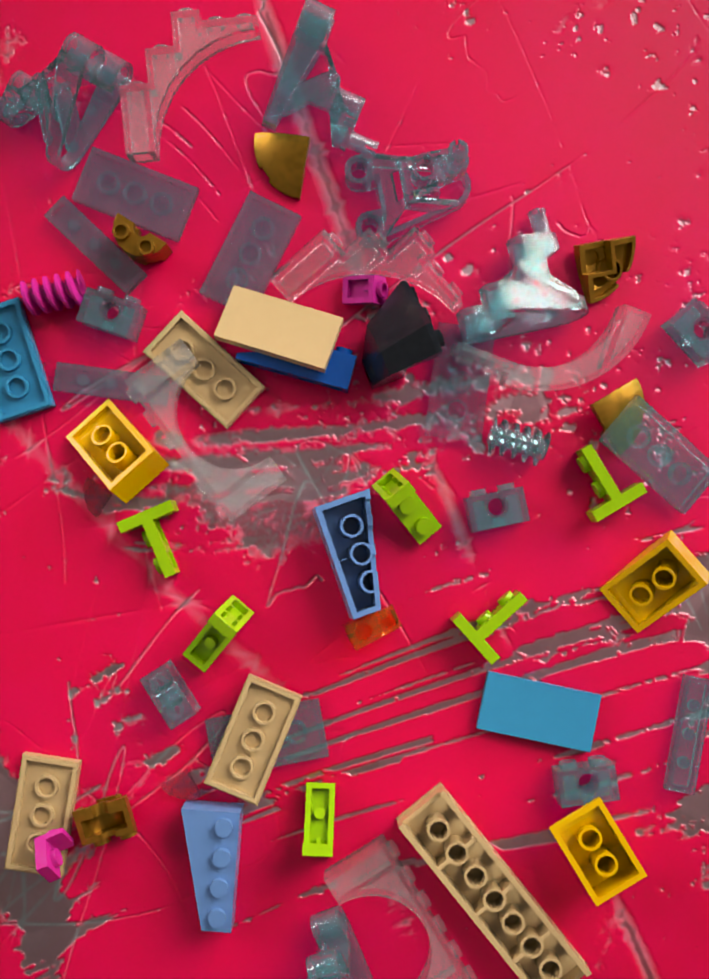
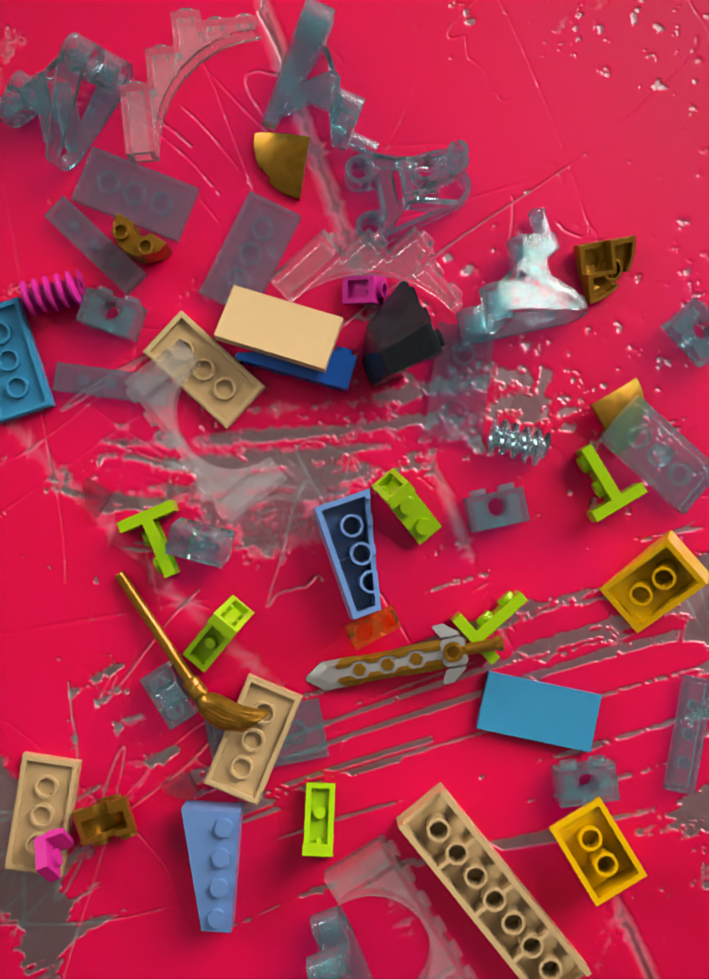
yellow slope [66,398,169,504] -> none
clear arch [449,304,652,392] -> none
none -> pearl gold piece [115,571,270,732]
none -> clear light blue brick [165,517,235,568]
none -> sword [306,624,505,691]

